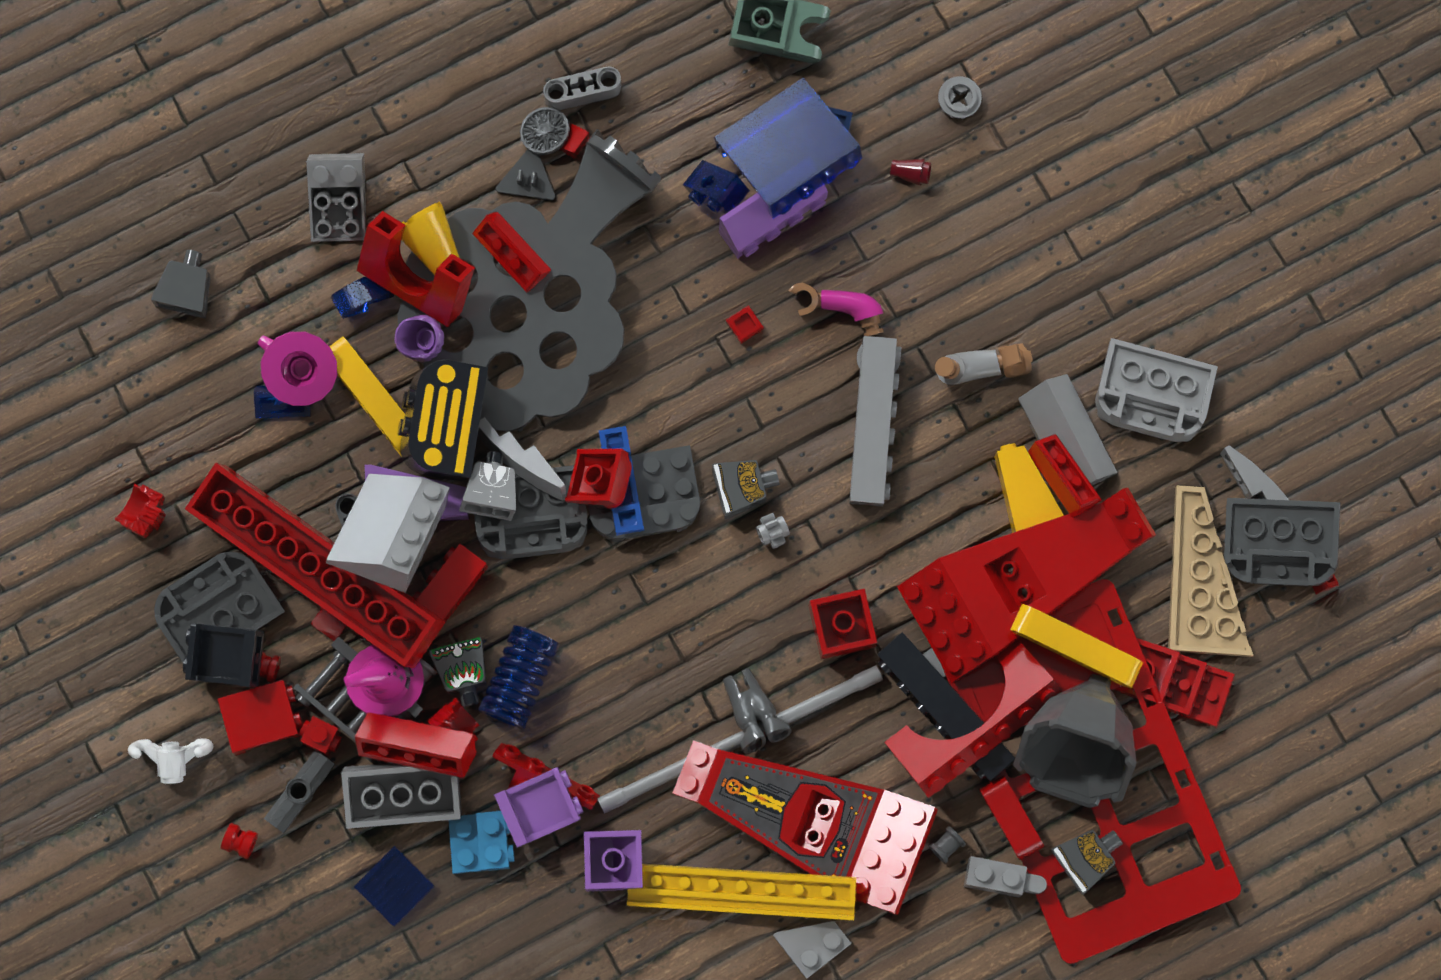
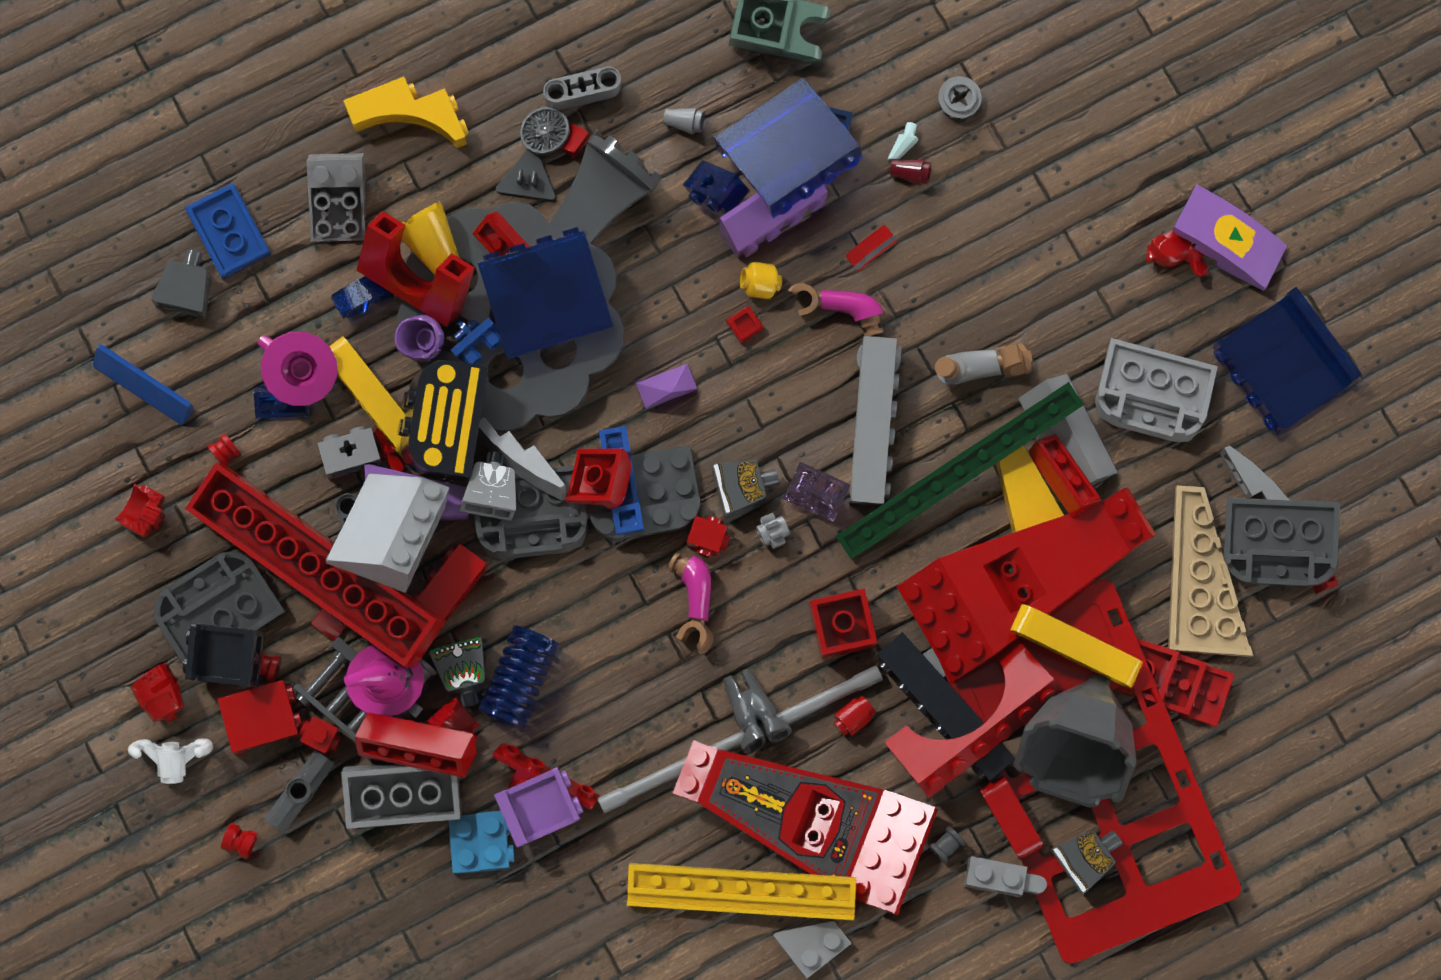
clear blue tile [354,846,435,927] -> none
medium lavender slope [584,830,643,891] -> none
none -> blue slope [93,344,194,425]
none -> red helmet [130,664,184,723]
none -> blue tile [184,183,271,280]
none -> red wheel [207,433,242,466]
none -> light grey brick [317,426,382,480]
none -> yellow arch [343,77,469,148]
none -> red piece [373,428,404,472]
none -> blue hips [451,317,503,365]
none -> clear blue panel [478,227,615,359]
none -> medium lavender slope [636,364,697,409]
none -> light grey cone [663,108,705,135]
none -> piece [668,553,714,655]
none -> red brick [687,516,731,558]
none -> yellow head [740,262,782,299]
none -> clear purple brick [783,462,850,522]
none -> red brick [833,696,876,737]
none -> dark green plate [836,382,1084,559]
none -> red sticker [845,225,898,271]
none -> light aqua bar [888,122,919,161]
none -> red animal [1145,231,1208,277]
none -> medium lavender slope [1172,184,1287,291]
none -> clear blue panel [1213,287,1362,435]

